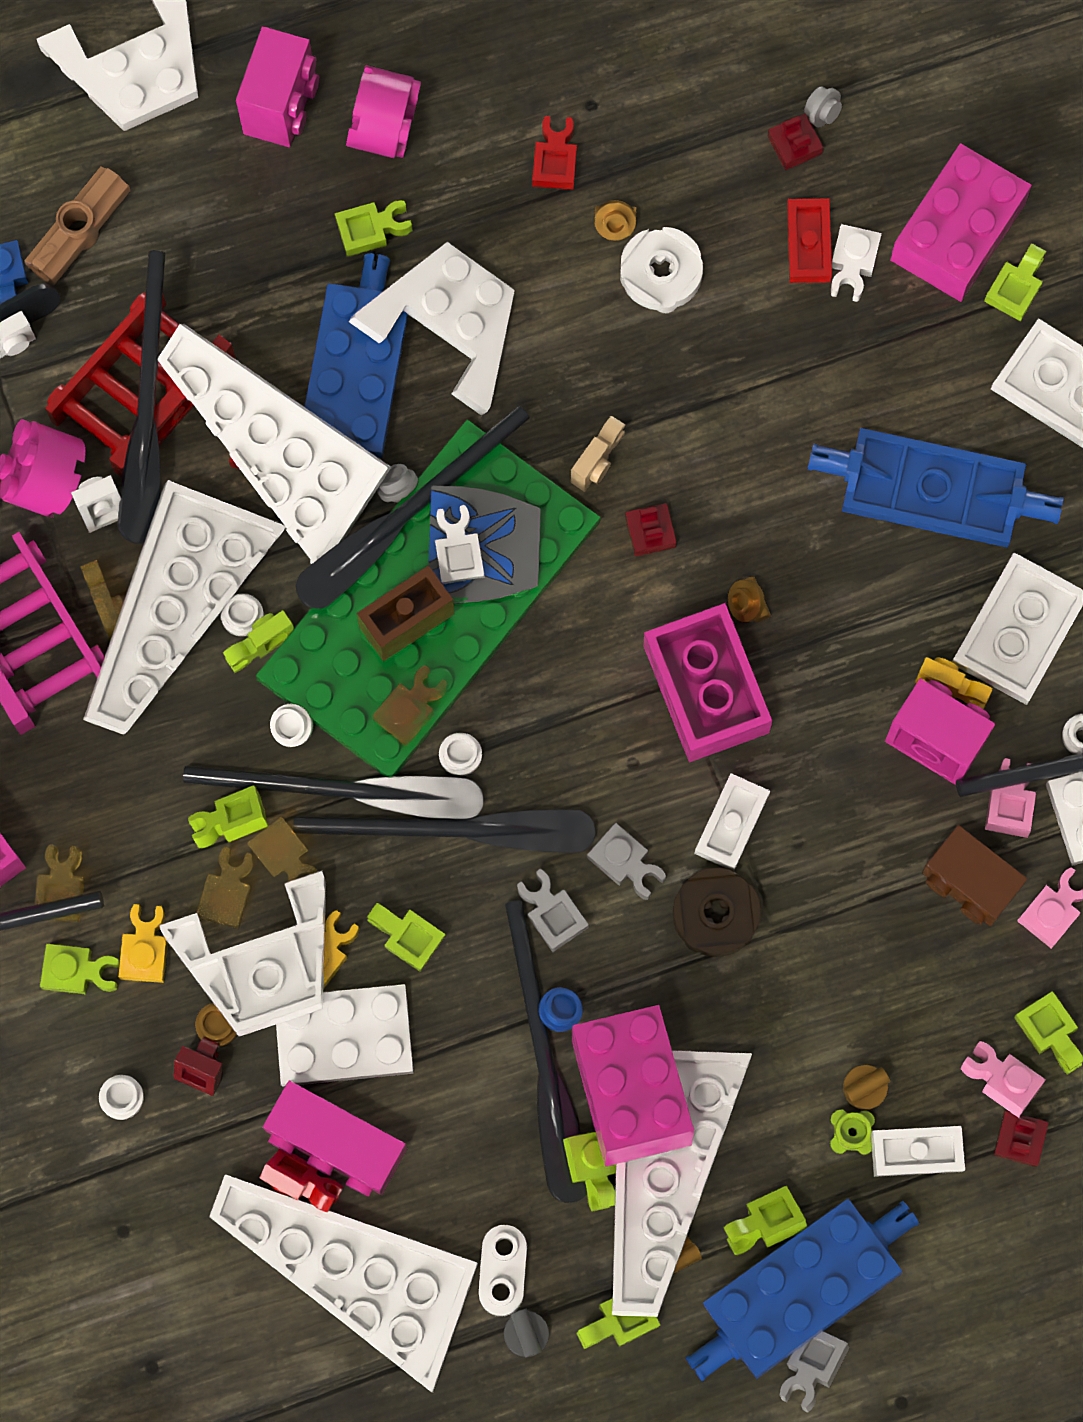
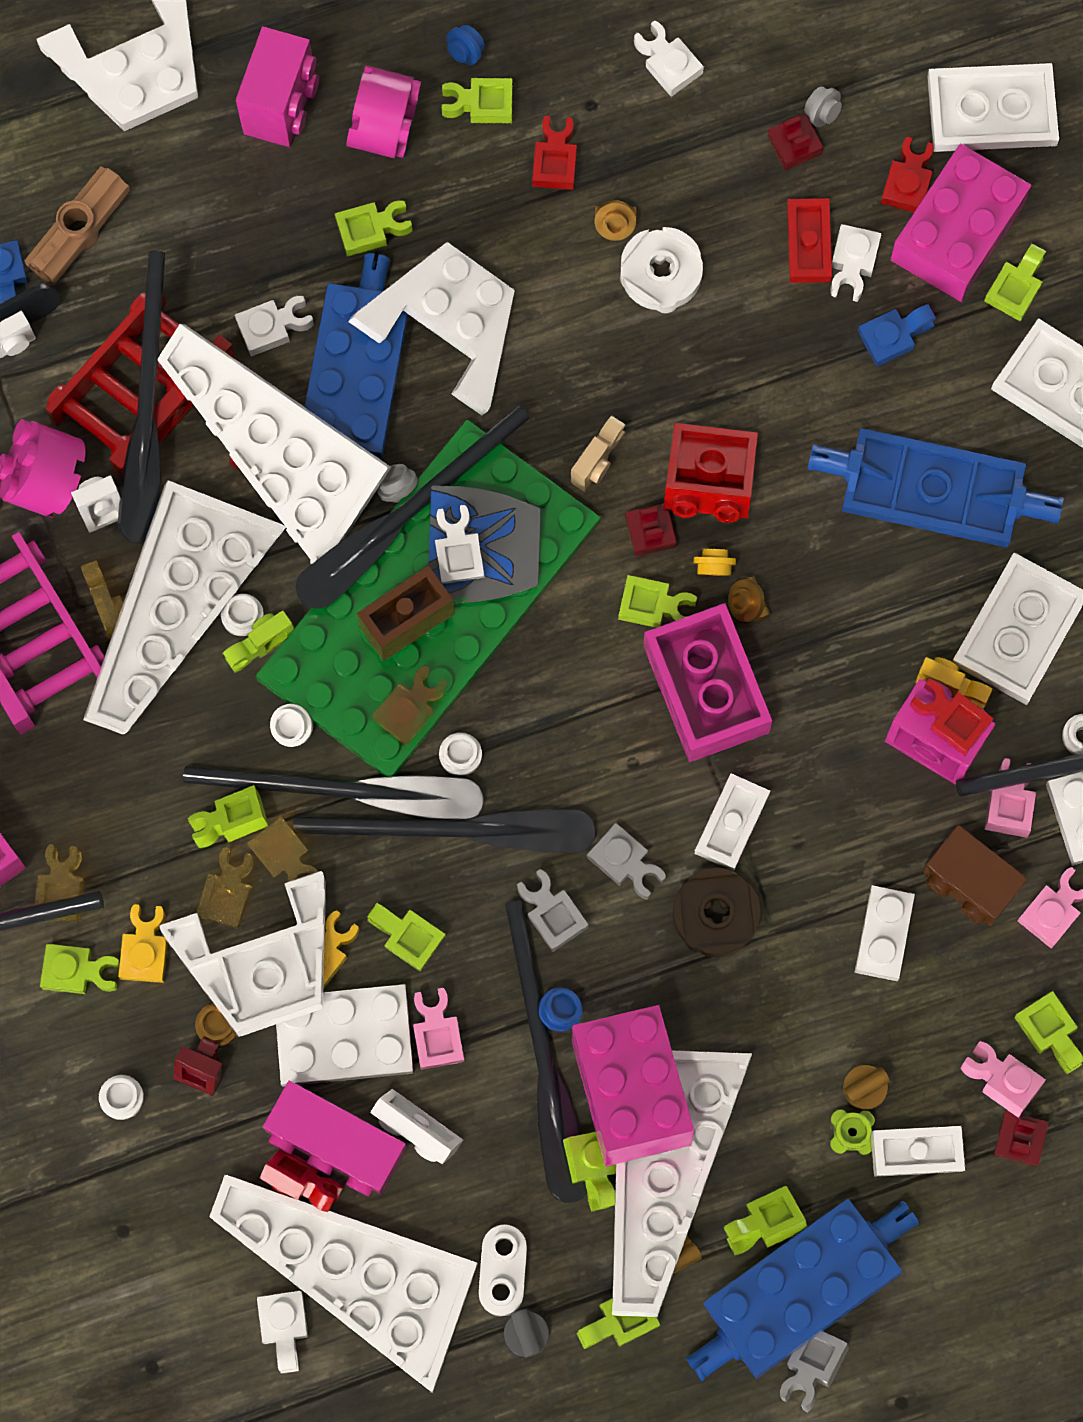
none -> white plate [235,296,314,357]
none -> white plate [257,1291,308,1374]
none -> white plate [370,1089,463,1164]
none -> bright pink plate [413,988,465,1070]
none -> lime plate [442,78,513,123]
none -> blue plate [446,25,485,65]
none -> lime plate [618,575,697,628]
none -> white plate [634,21,704,97]
none -> red plate [663,423,758,523]
none -> yellow plate [693,549,736,576]
none -> white plate [854,885,915,981]
none -> blue plate [858,304,936,367]
none -> red plate [881,137,934,213]
none -> red plate [910,679,994,756]
none -> white plate [927,63,1059,152]

